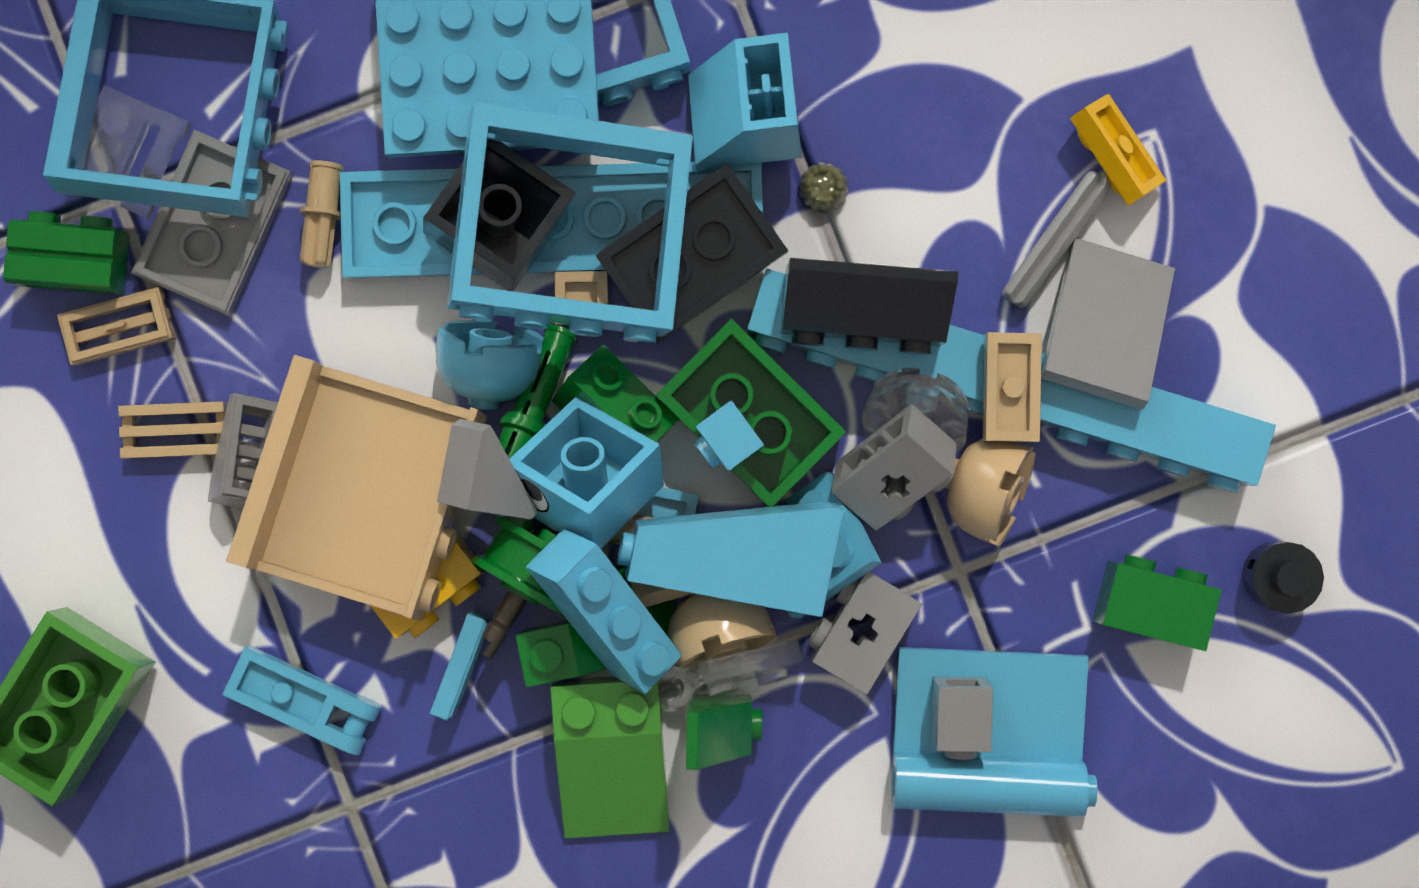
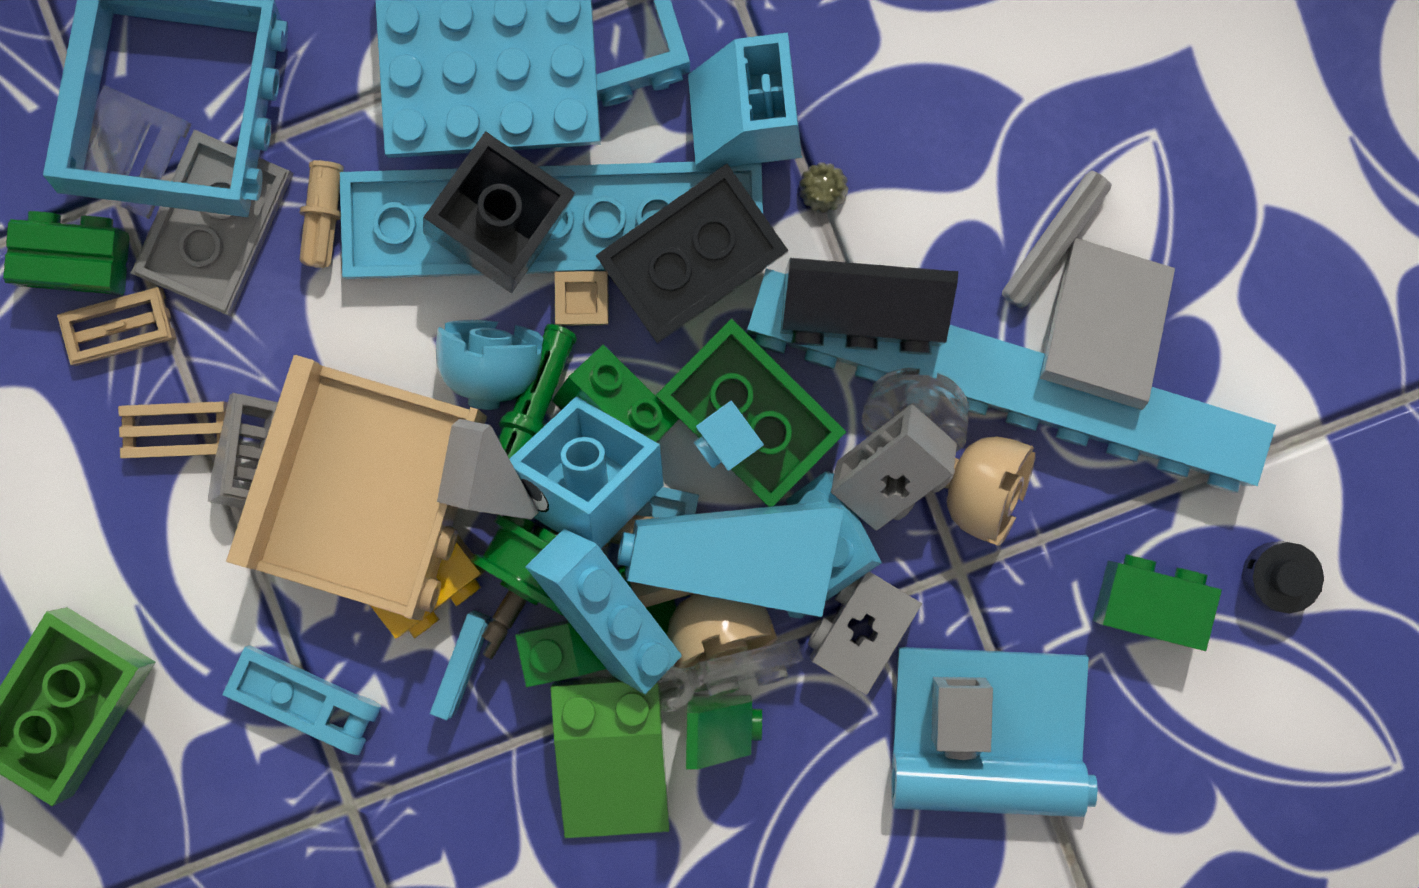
medium azure window [447,101,693,343] -> none
tan plate [983,332,1042,442] -> none
yellow plate [1070,94,1167,206] -> none

